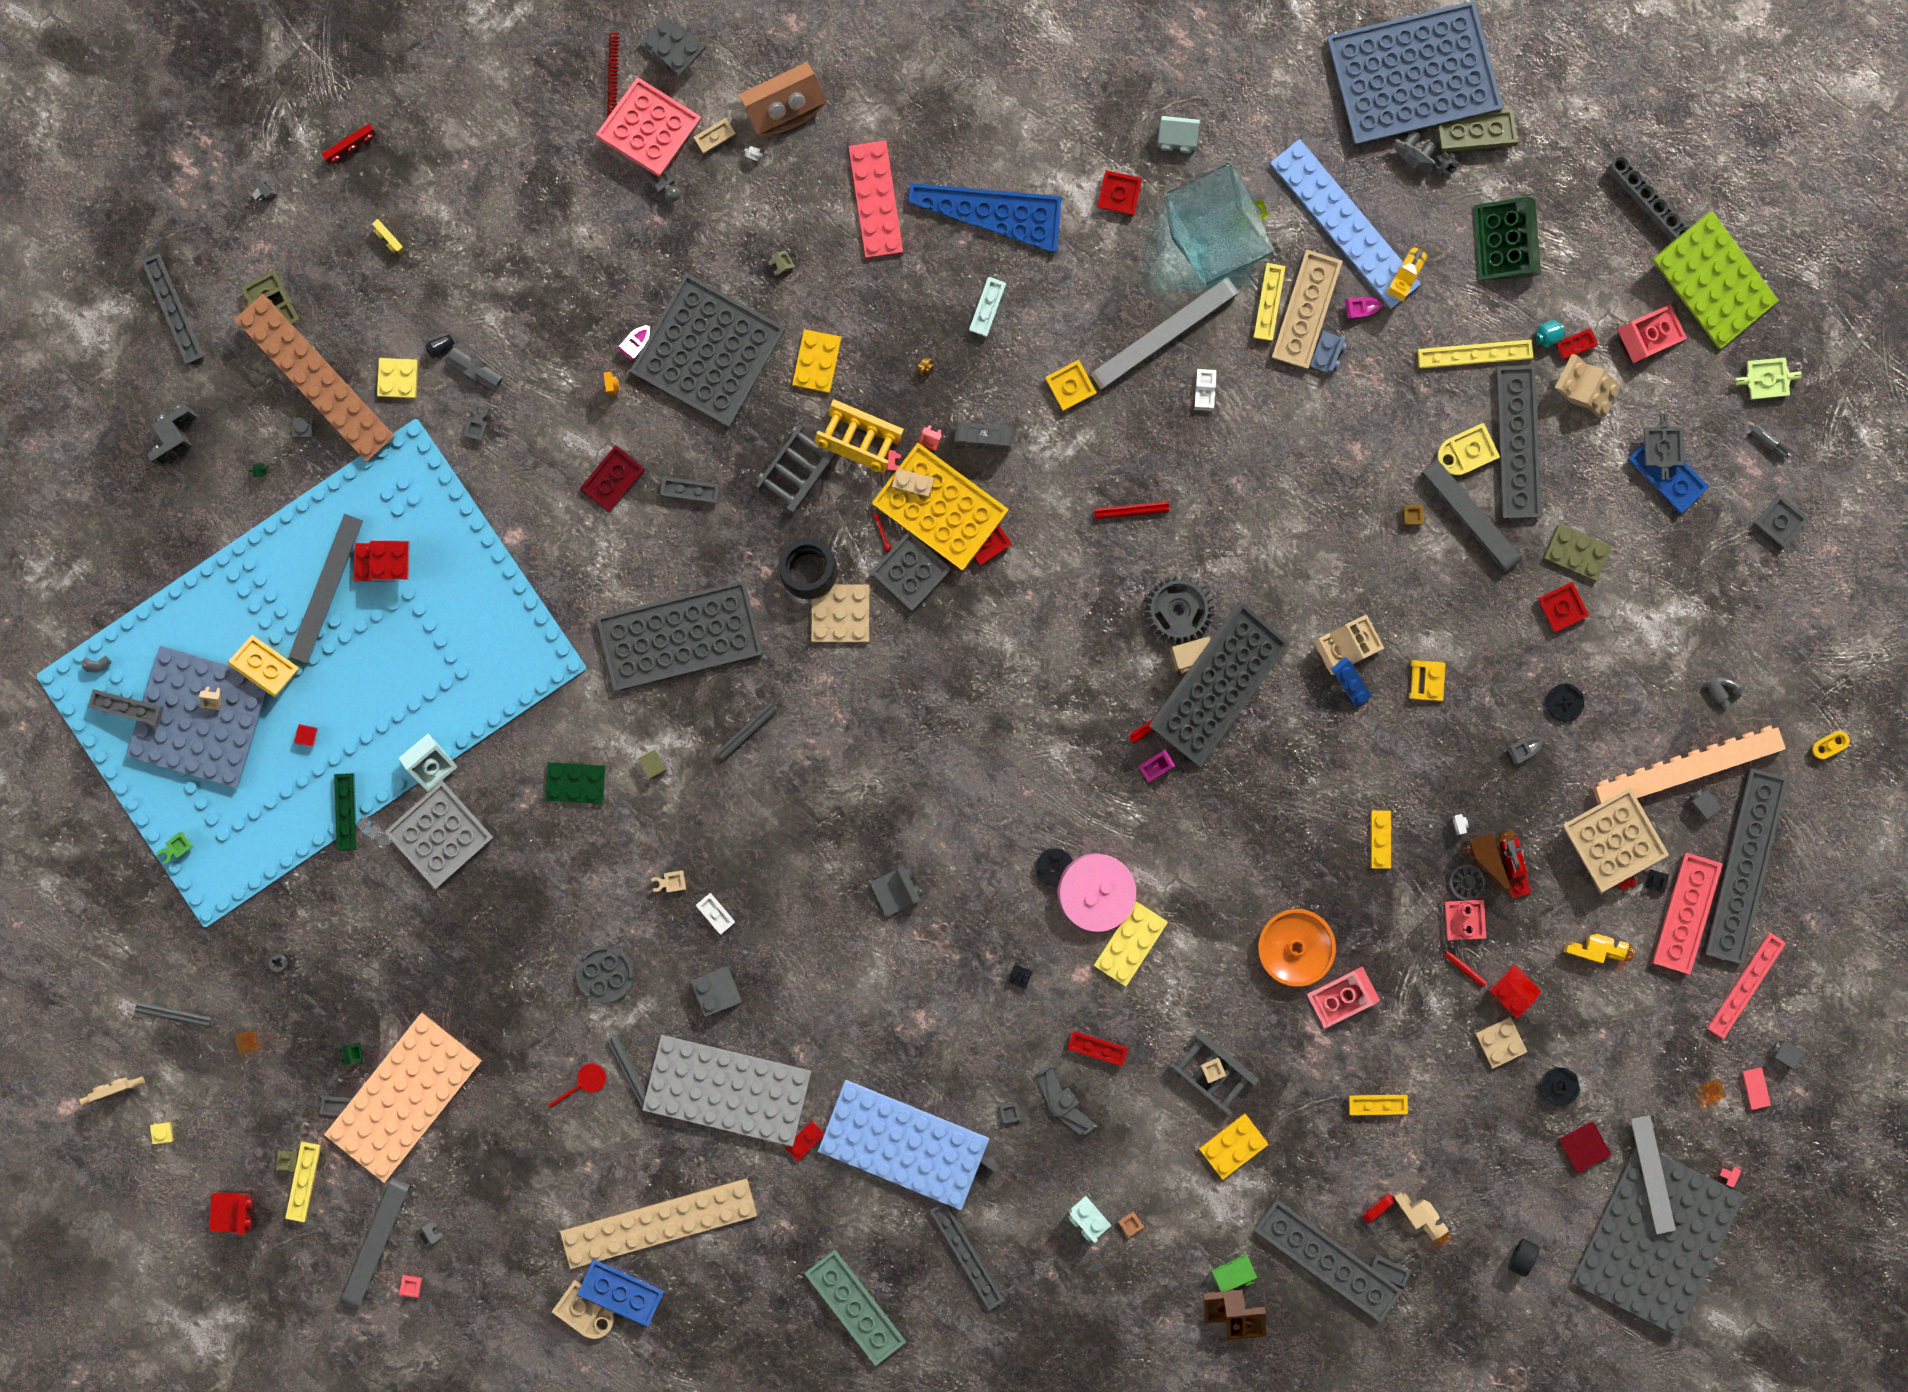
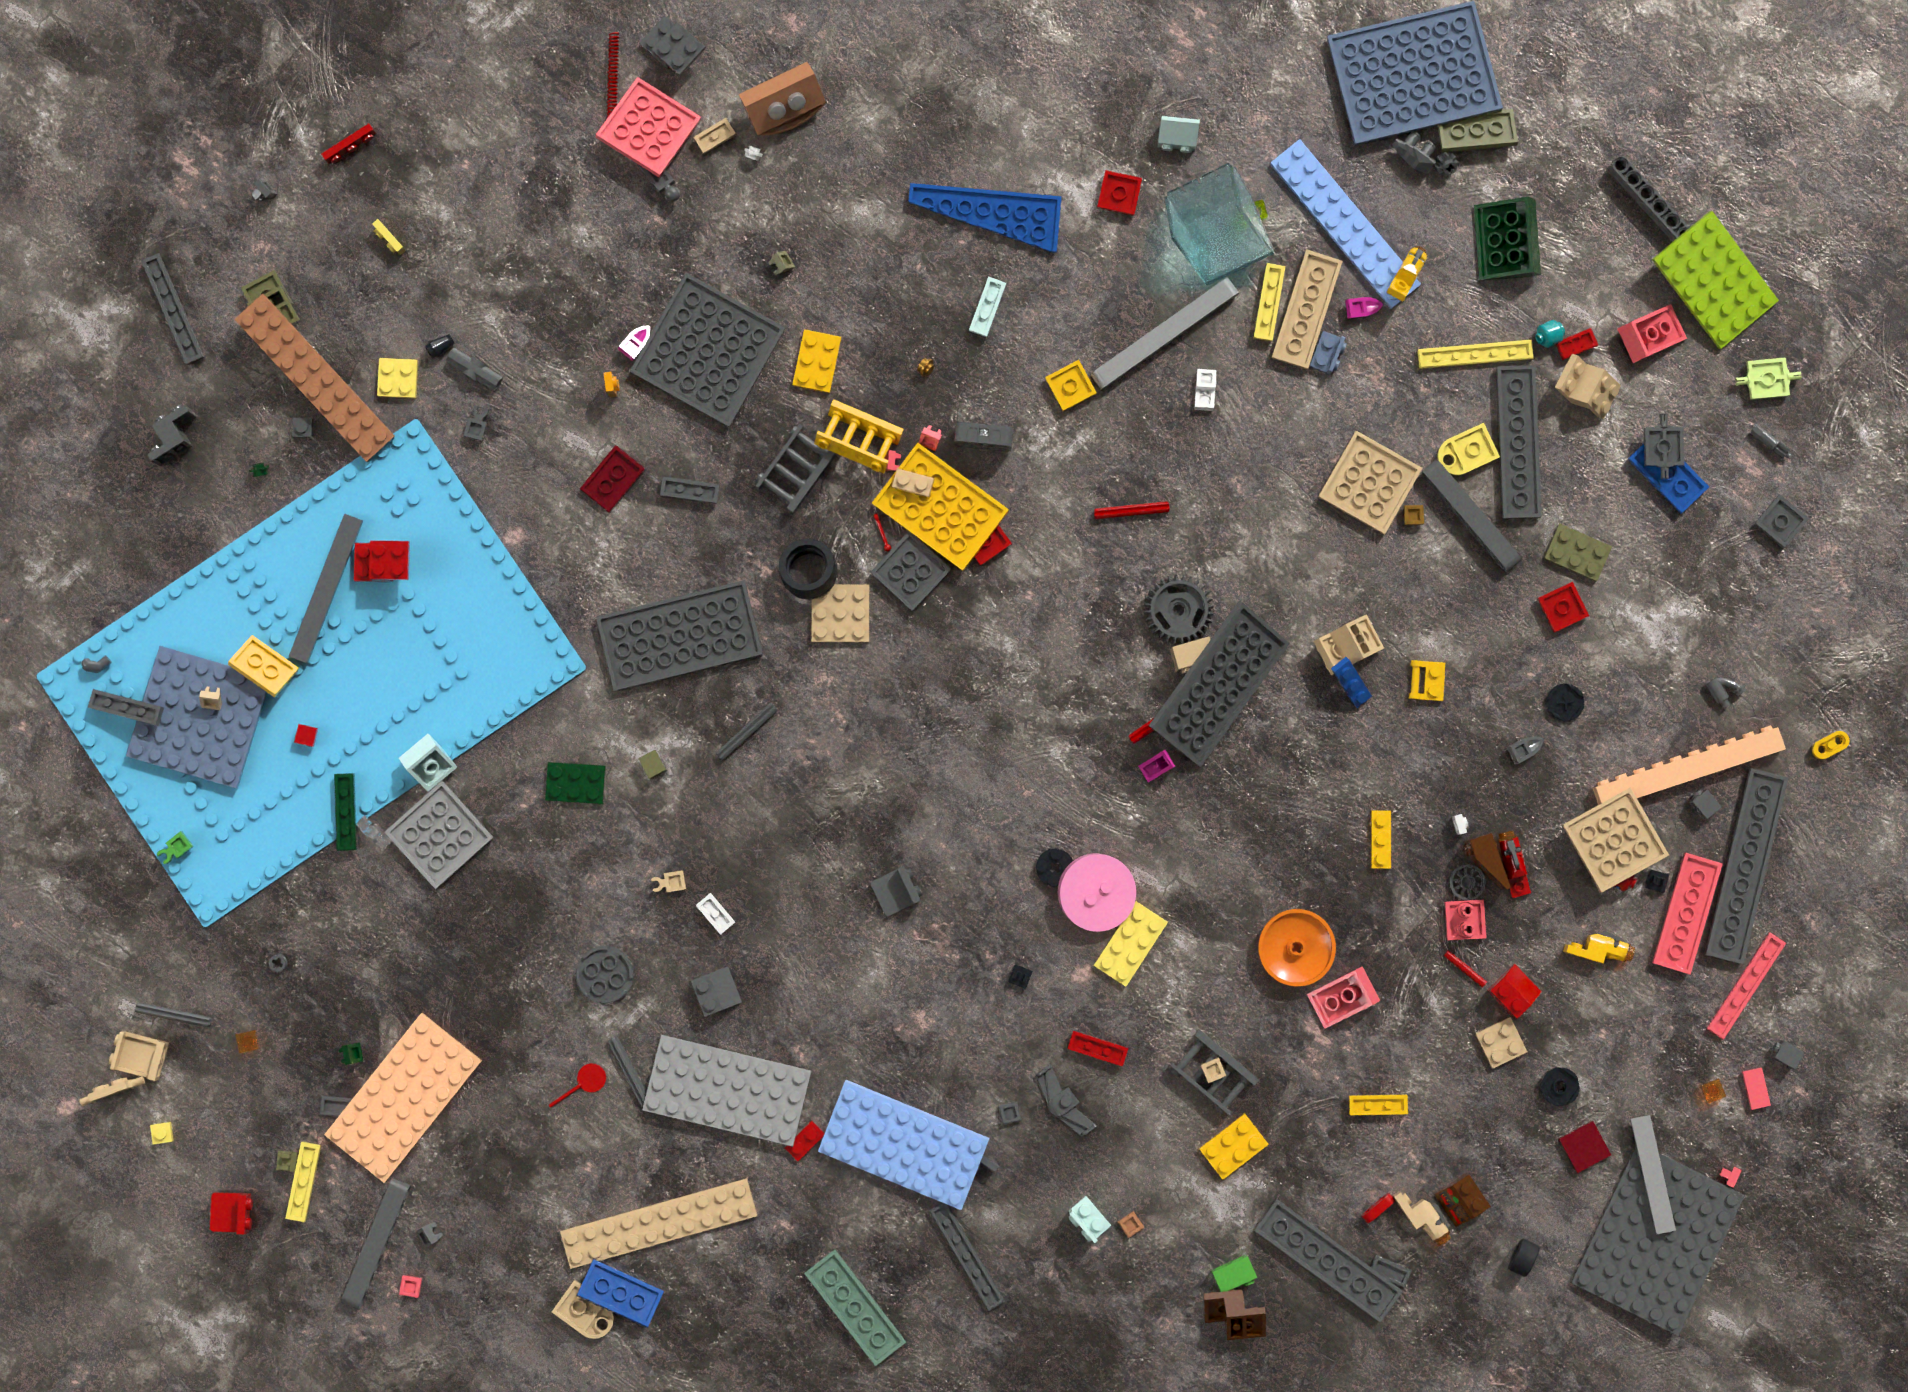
coral plate [849,140,903,259] -> none
none -> tan panel [109,1031,169,1081]
none -> tan plate [1318,431,1422,535]
none -> reddish brown slope [1434,1173,1491,1227]

